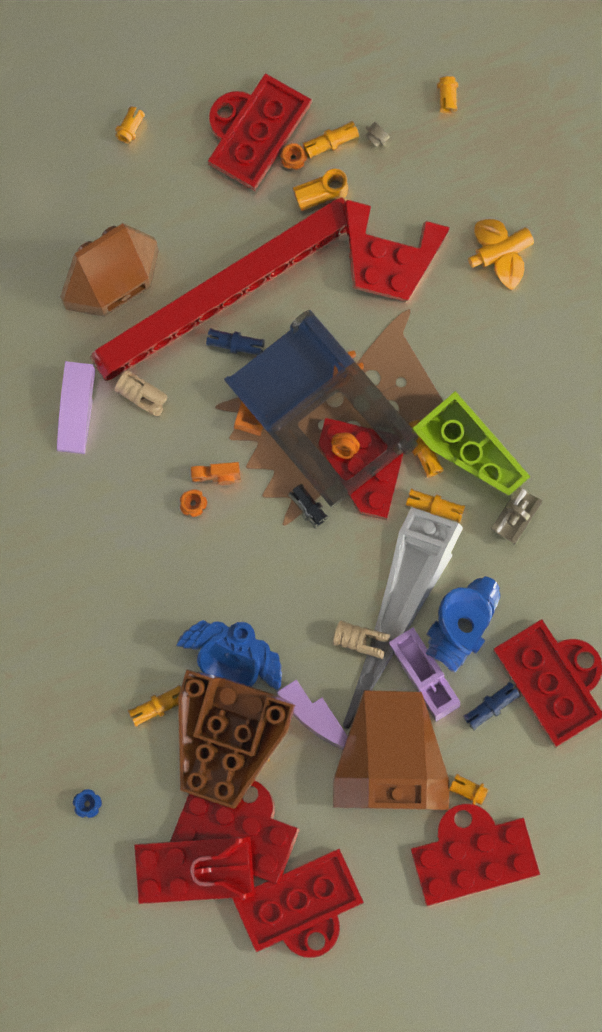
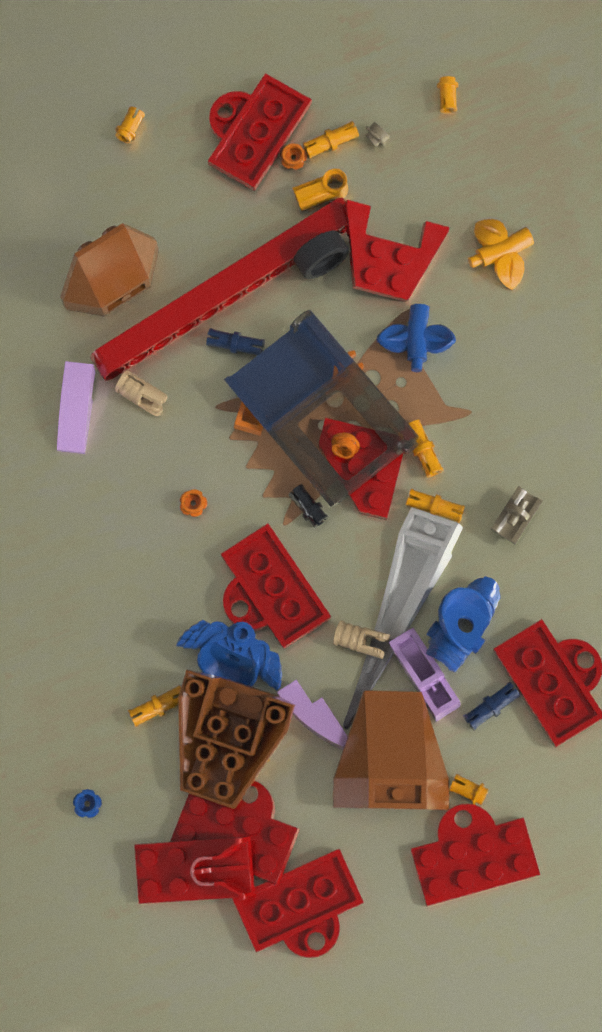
orange plate [191,462,241,485] -> none
lime wedge [412,391,530,496] -> none
none -> red plate [221,523,331,650]
none -> black tyre [294,230,349,279]
none -> blue plant [376,304,456,372]

